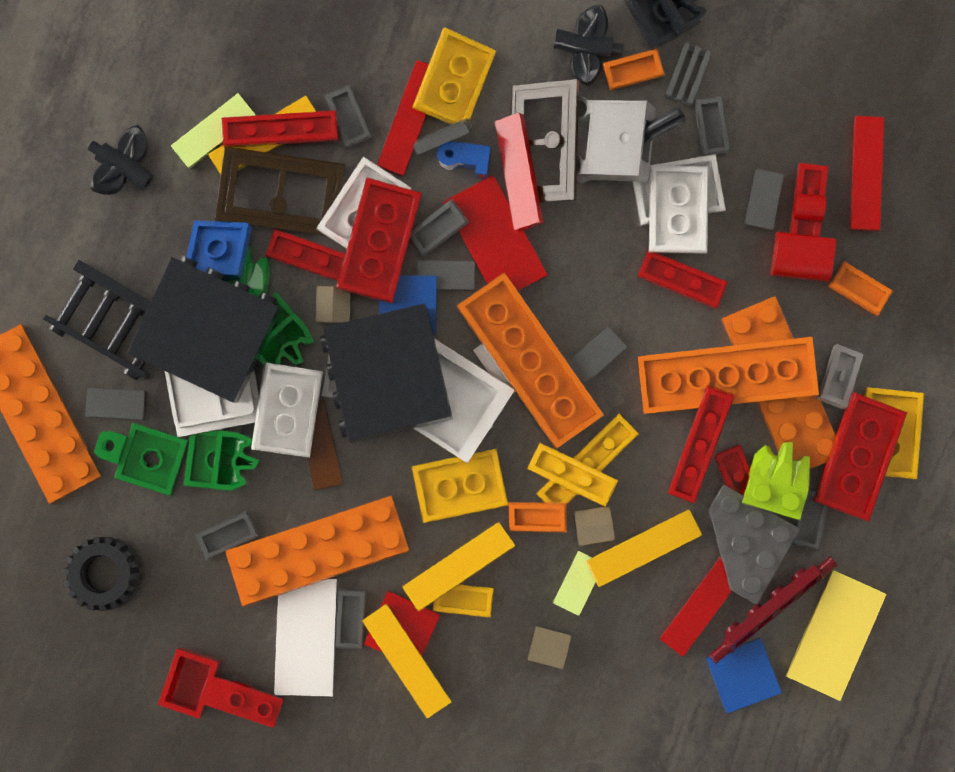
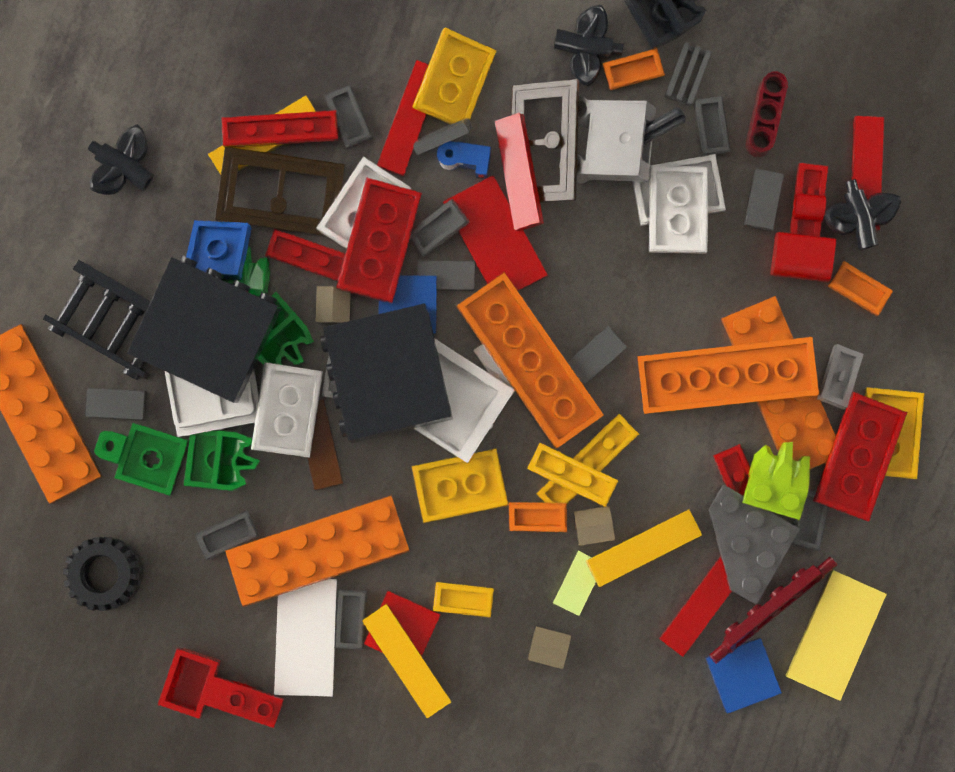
yellowish green tile [171,93,255,170] -> none
yellow tile [402,522,515,612] -> none
red tile [637,249,728,309] -> none
red tile [668,385,735,503] -> none
none -> dark red beam [746,71,788,157]
none -> black plant [825,179,901,250]

